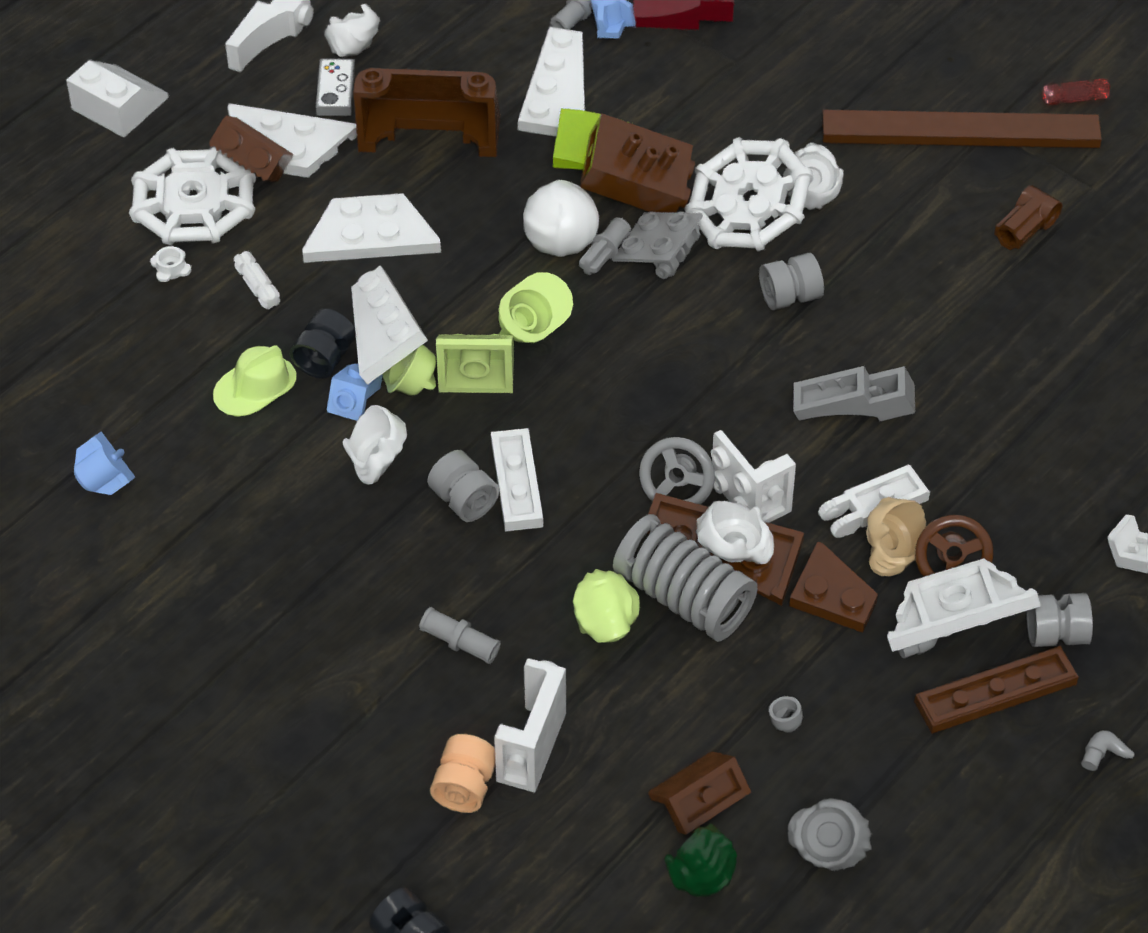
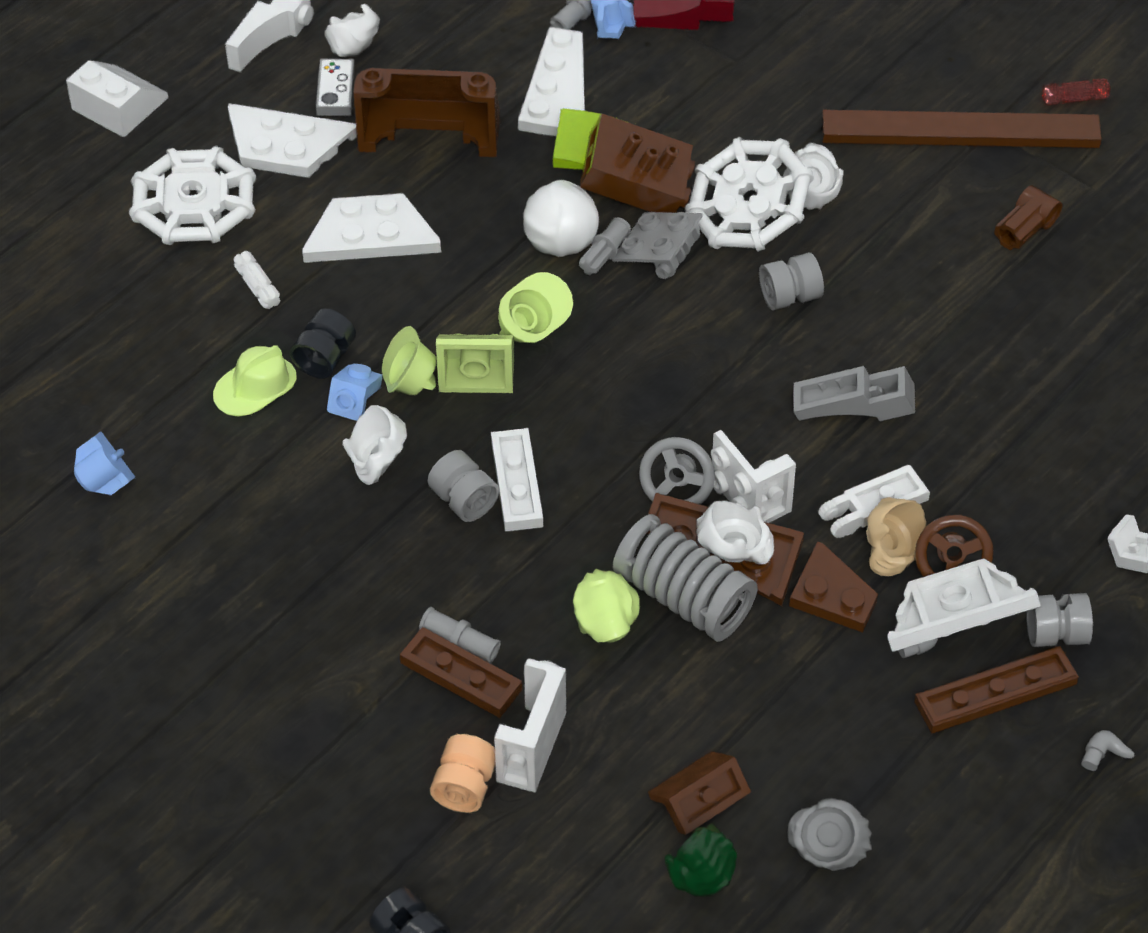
white plate [151,246,191,282] -> none
reddish brown brick [209,115,294,182] -> none
white wing [351,265,428,385] -> none
light grey hinge [769,696,803,732] -> none
none -> reddish brown plate [400,627,522,718]

